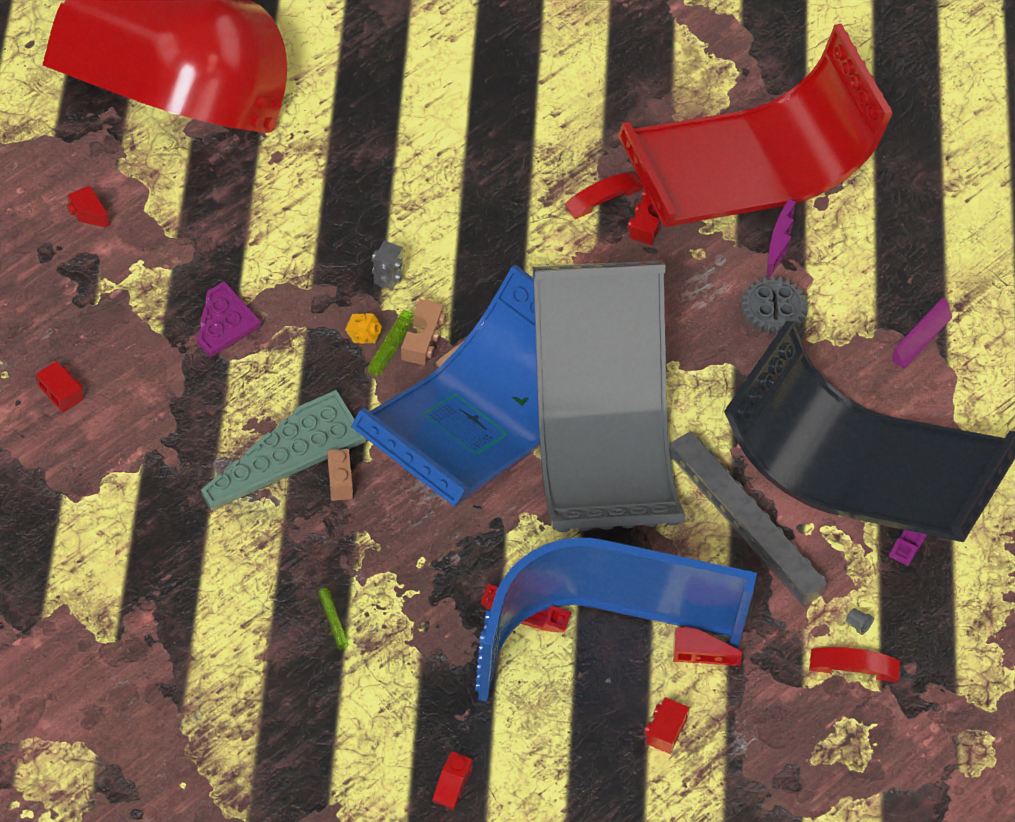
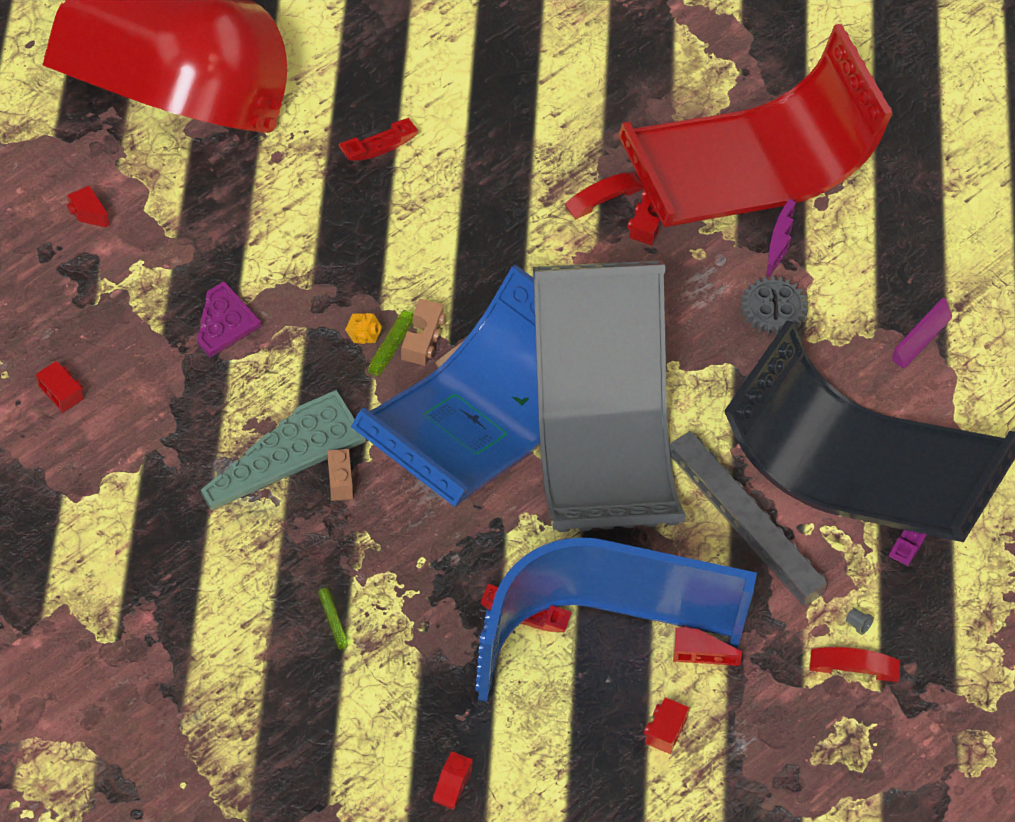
flat silver brick [372,240,403,290] -> none
none -> red slope [339,117,418,161]

